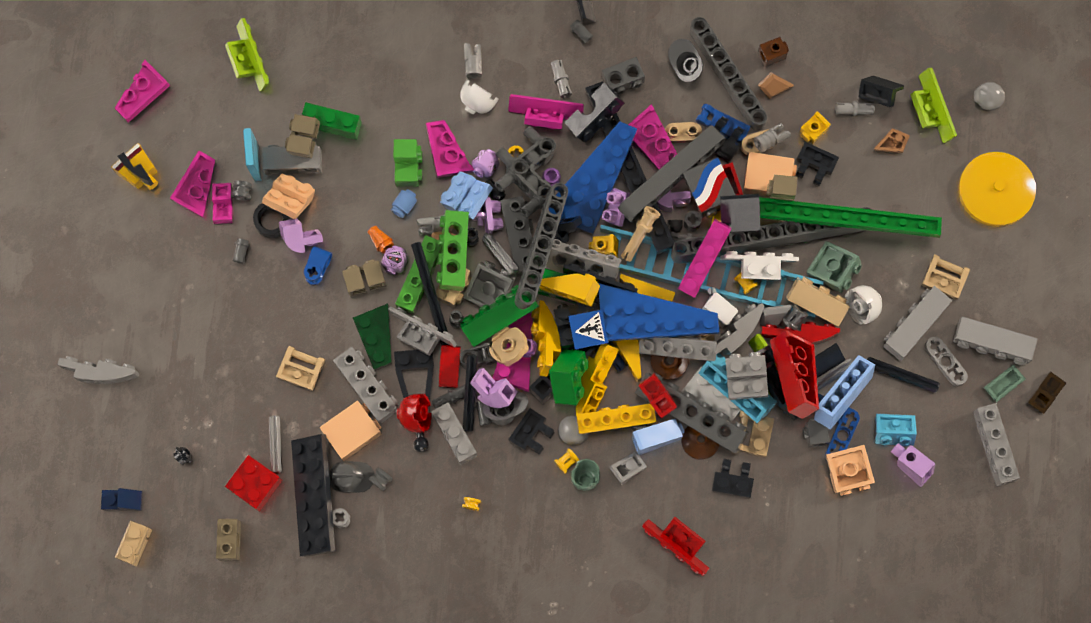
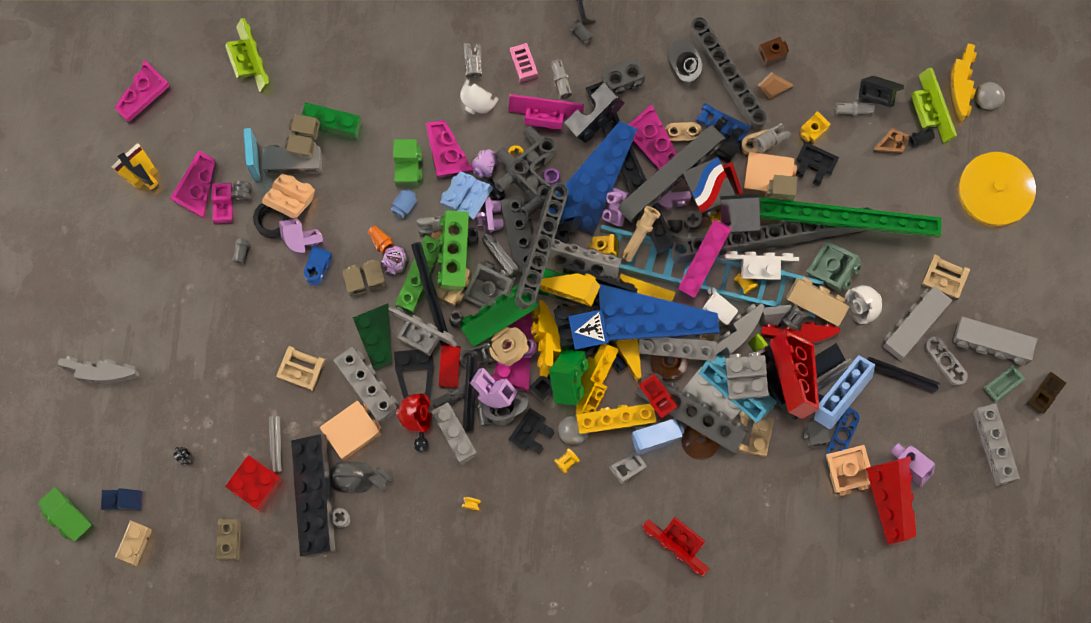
sand green hair [571,459,600,491] -> none
black plate [712,459,754,498] -> none
medium azure bracket [875,414,917,446] -> none
none -> bright green brick [38,487,92,542]
none -> bright pink slope [509,43,538,83]
none -> red wedge [866,456,916,544]
none -> black pin [909,127,935,147]
none -> yellow slope [951,43,977,122]

